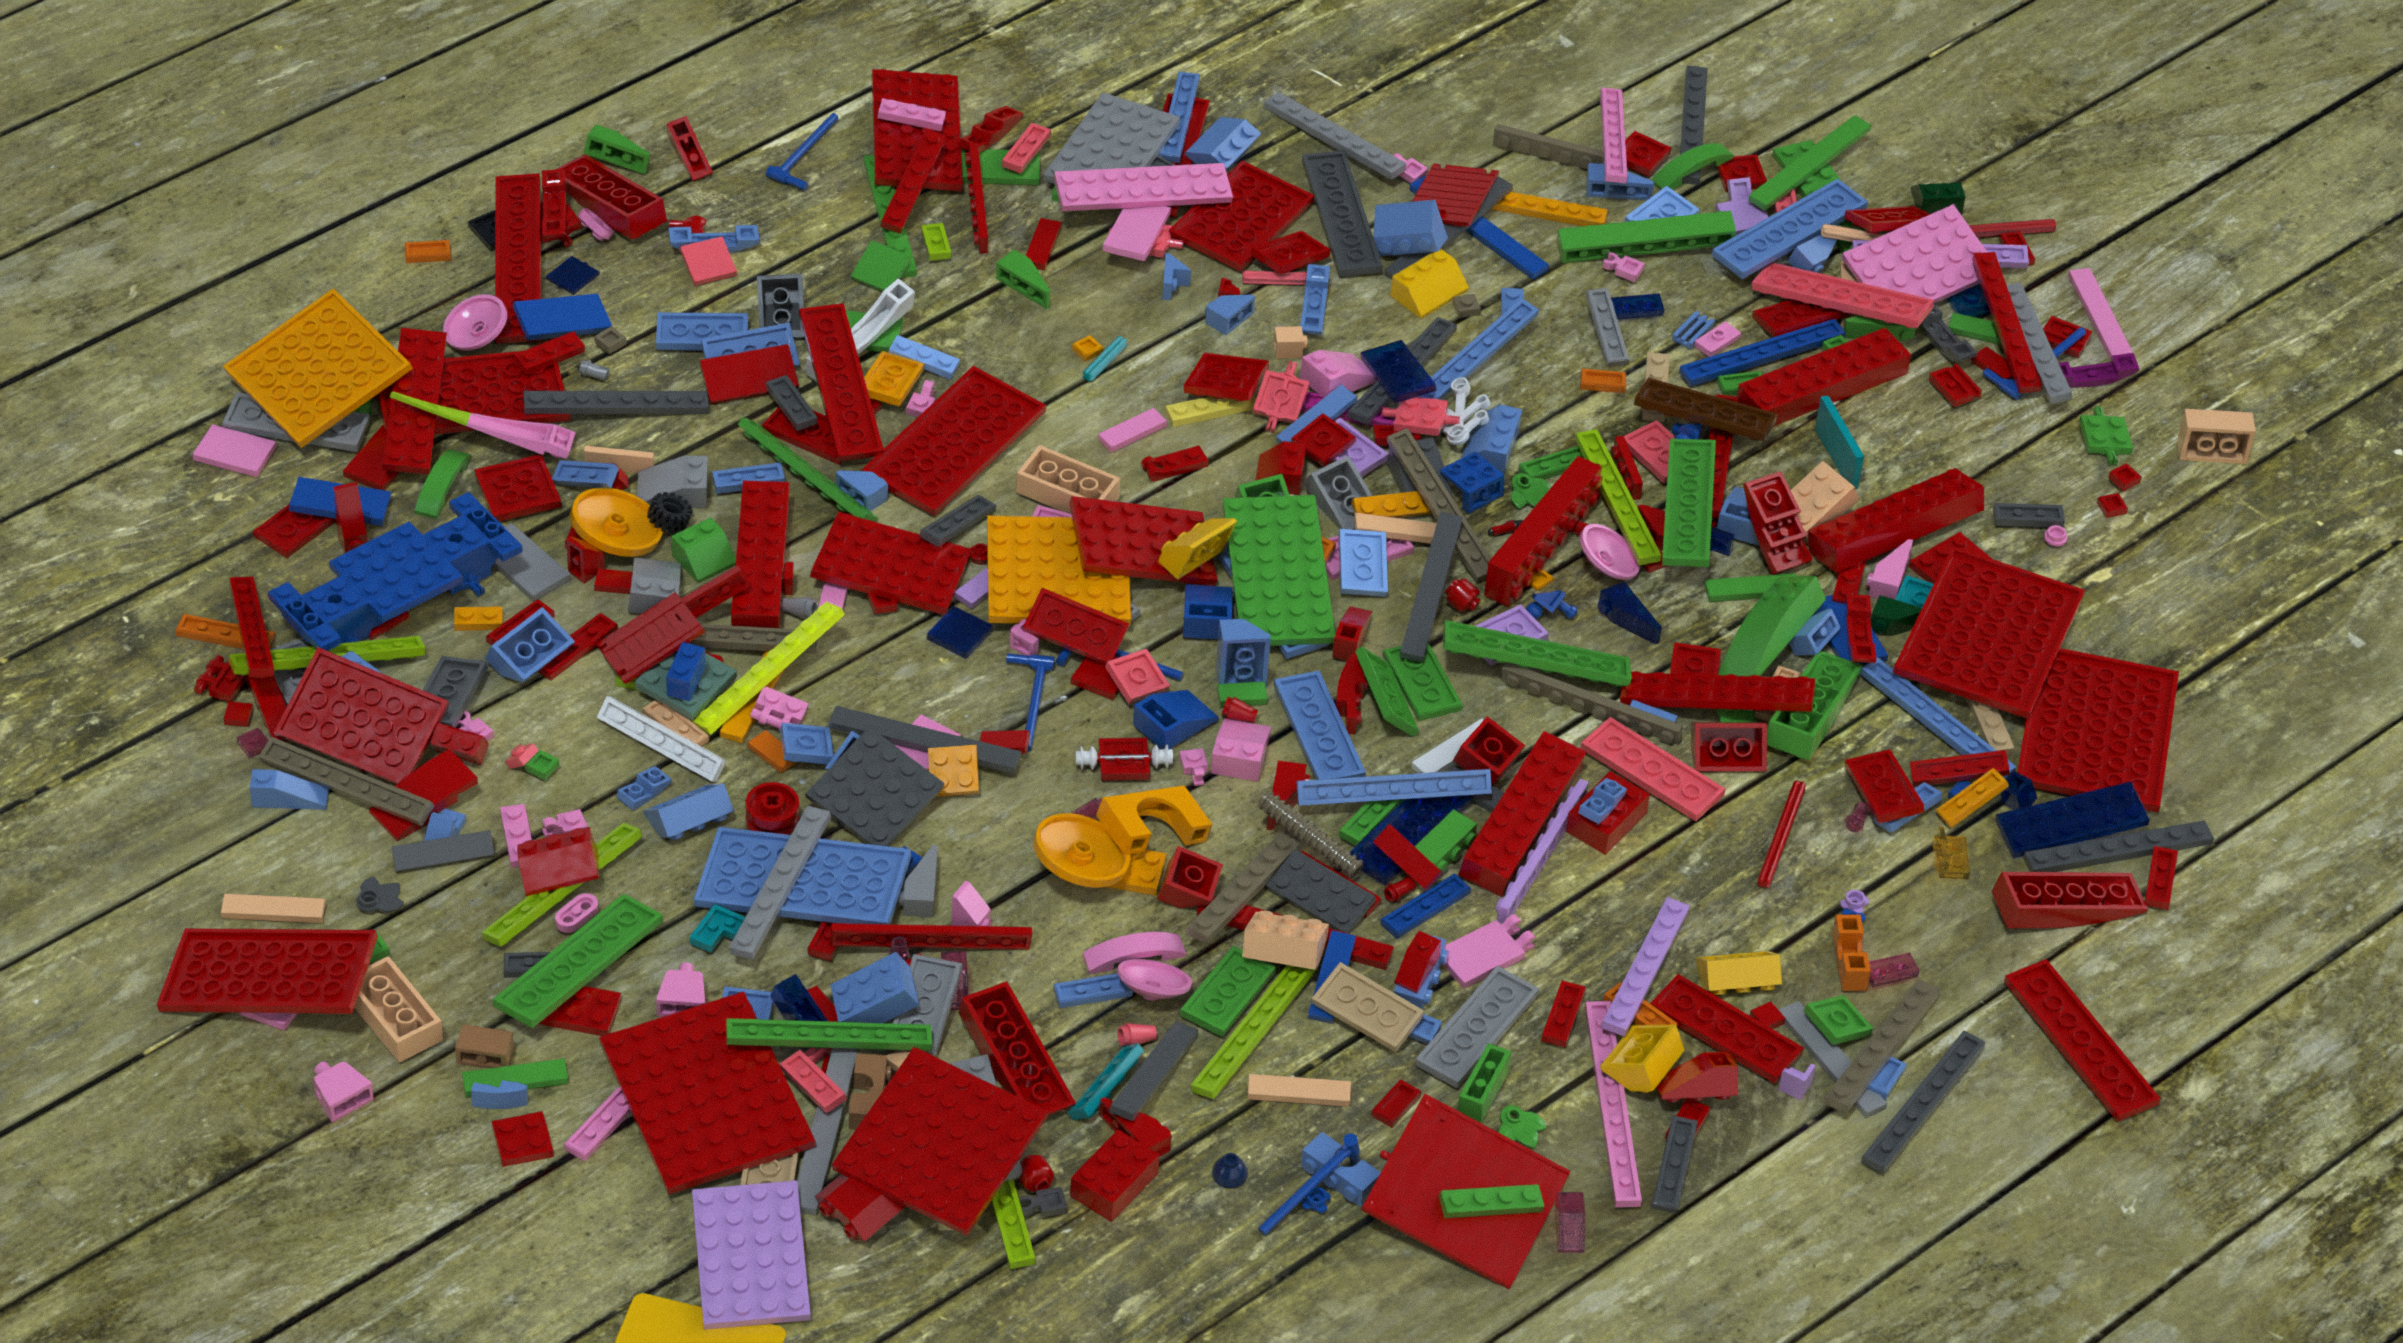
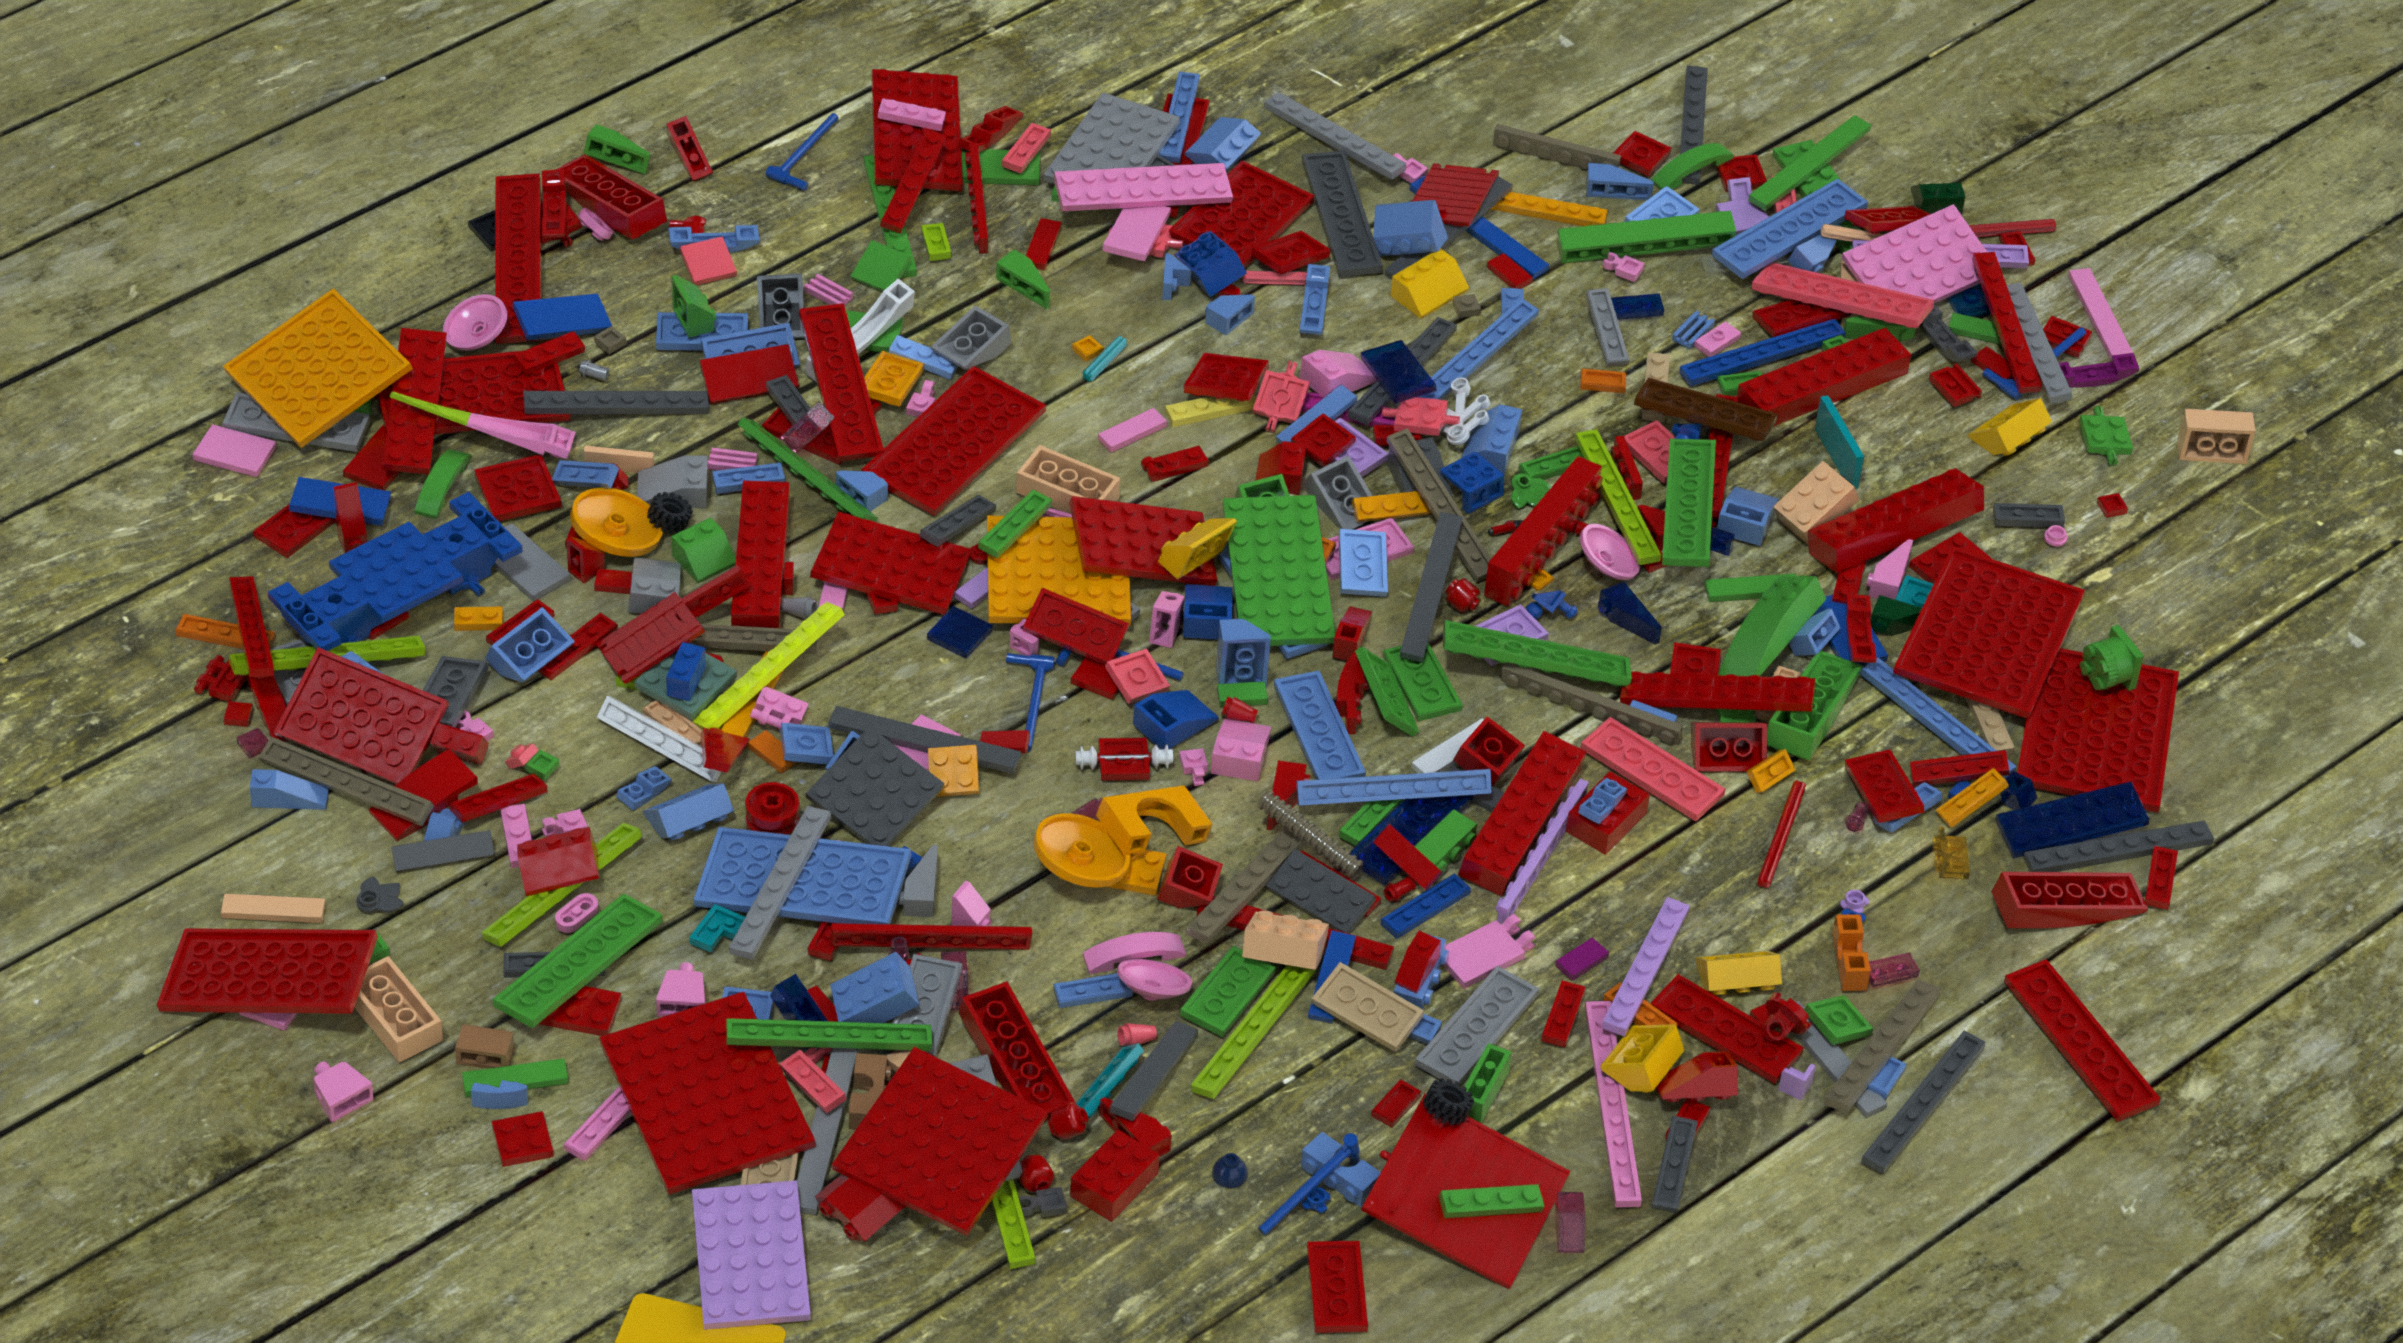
orange tile [405,240,451,263] -> none
clear blue piece [546,256,600,295] -> none
light nougat tile [1247,1074,1351,1107] -> none
light nougat brick [1274,326,1307,359] -> none
light nougat tile [1354,513,1437,544] -> none
bright green plate [1498,1105,1546,1149] -> none
bright pink tile [1600,87,1627,183] -> none
red slope [1743,471,1813,575] -> none
red plate [2108,463,2142,491] -> none
none -> red tile [450,773,547,823]
none -> bright green slope [671,275,716,338]
none -> red wing [700,727,750,773]
none -> bright pink tile [708,448,757,470]
none -> clear pink slope [781,401,835,454]
none -> bright pink tile [804,274,853,306]
none -> light grey slope [931,305,1012,370]
none -> bright green plate [978,489,1052,558]
none -> red head [1048,1103,1088,1140]
none -> bright pink torso [1149,591,1185,648]
none -> blue slope [1174,231,1247,297]
none -> red plate [1307,1241,1368,1333]
none -> black tyre [1423,1078,1474,1125]
none -> red tile [1487,253,1533,289]
none -> magenta tile [1555,937,1609,981]
none -> light orange plate [1746,749,1795,793]
none -> red tile [1762,993,1812,1042]
none -> yellow slope [1968,398,2052,456]
none -> bright green piece [2080,625,2144,691]

